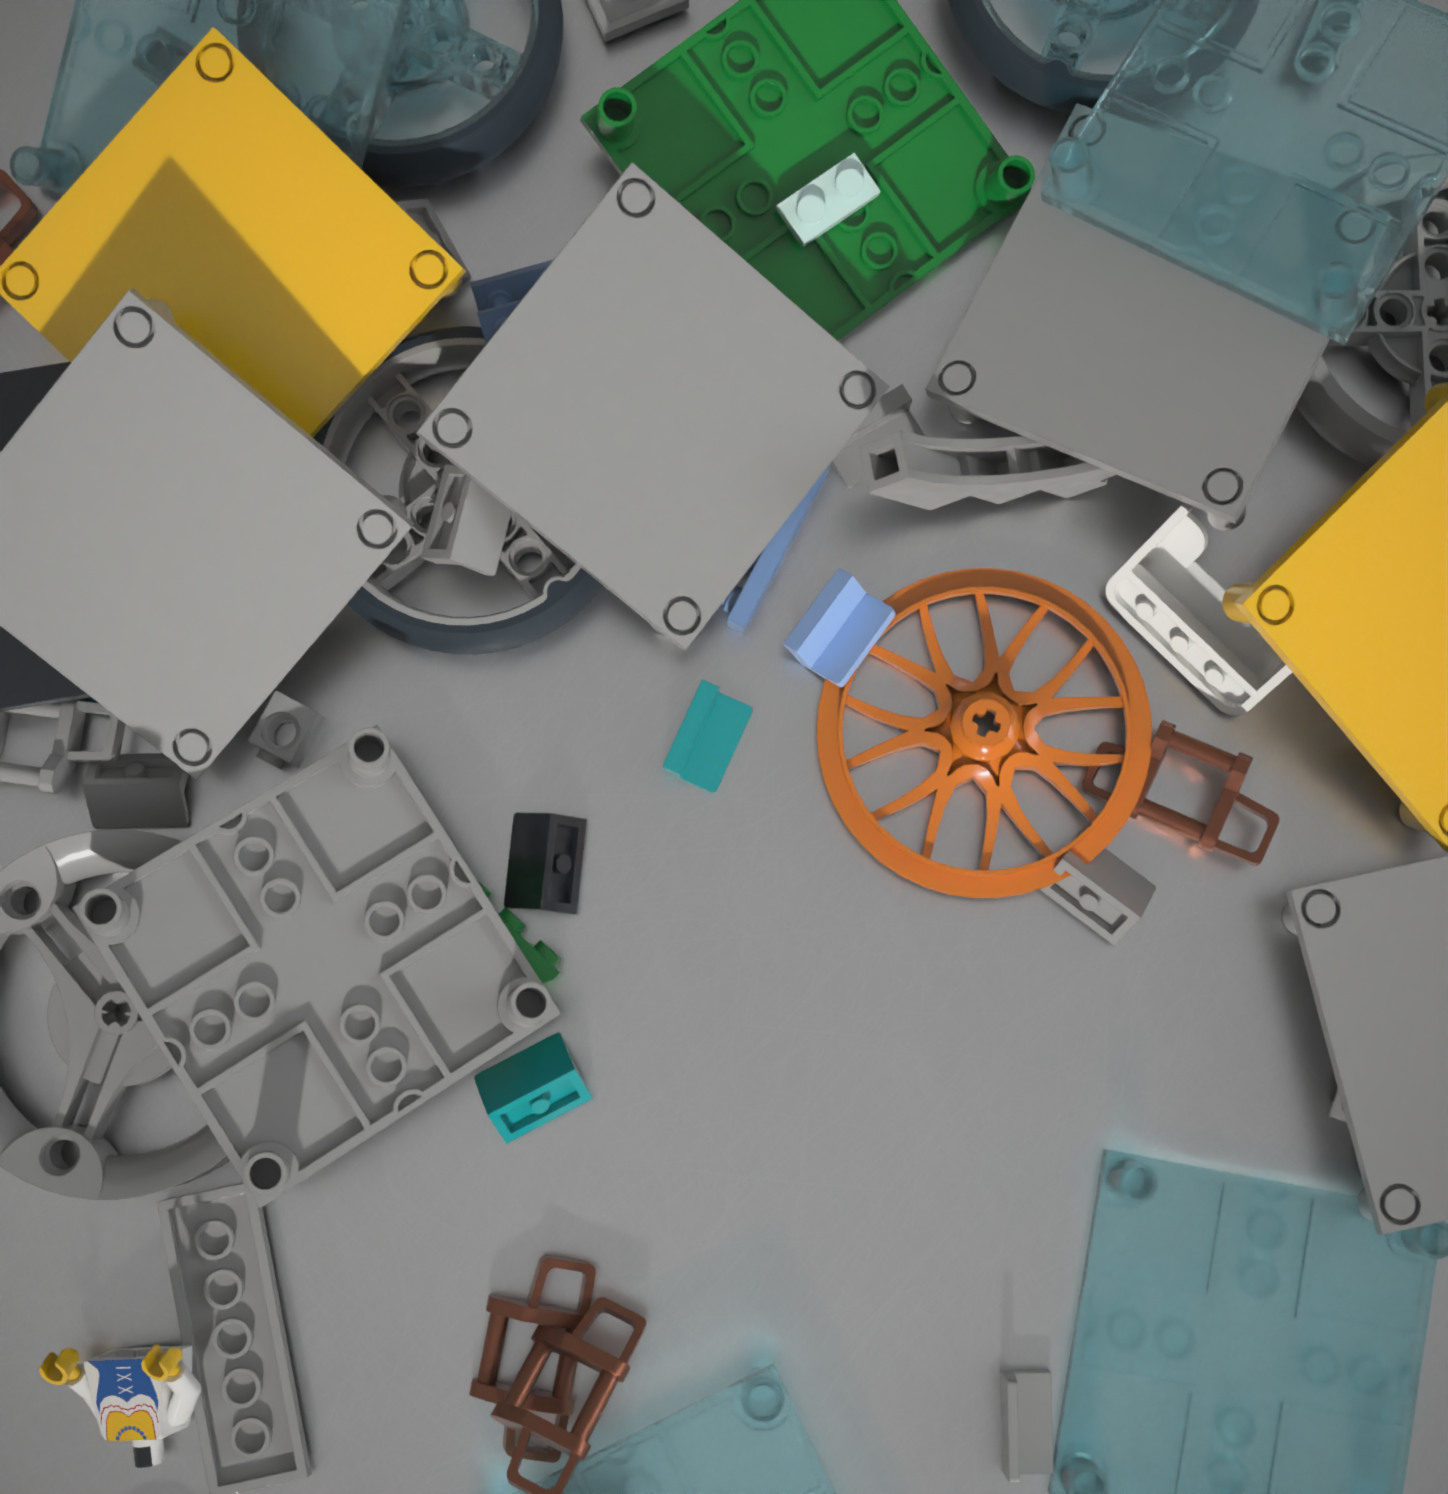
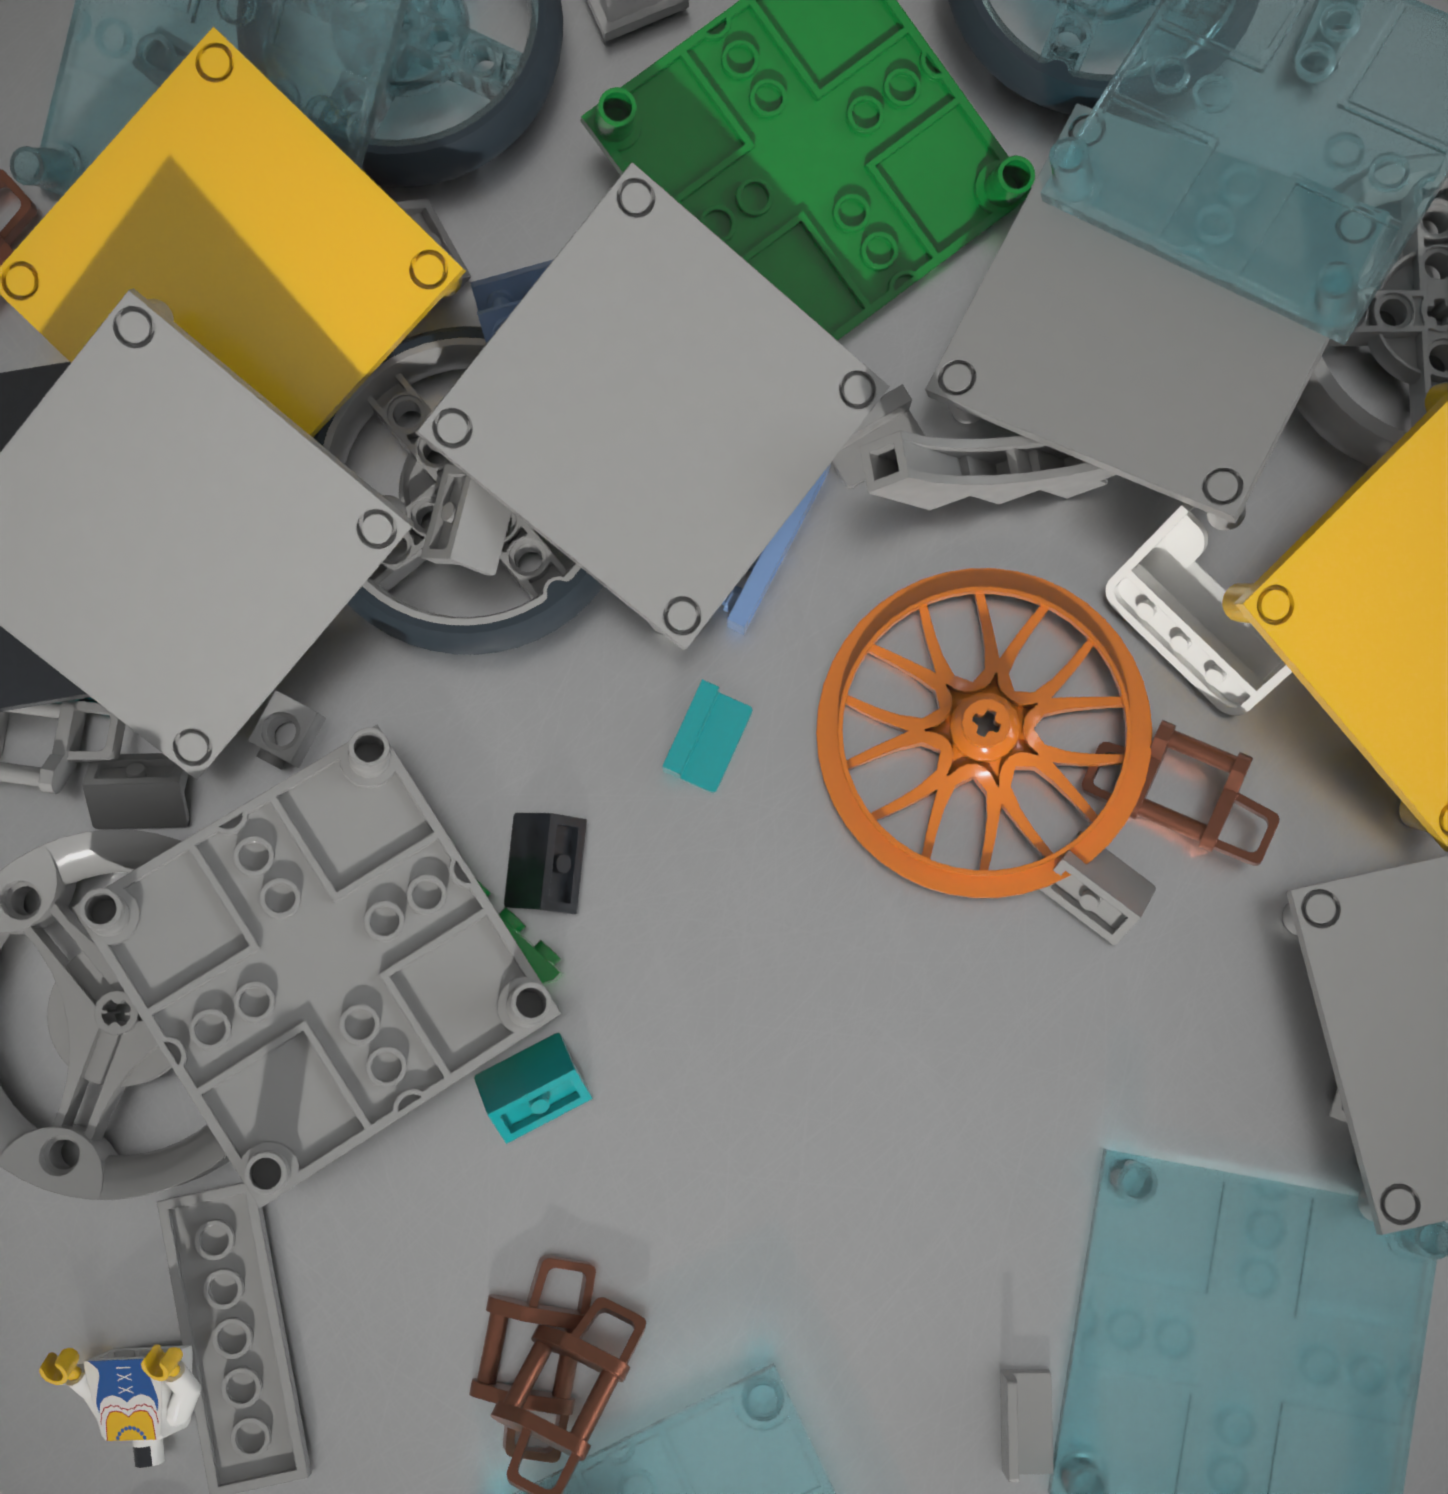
light aqua plate [776,153,881,248] -> none
light blue panel [783,568,896,687] -> none

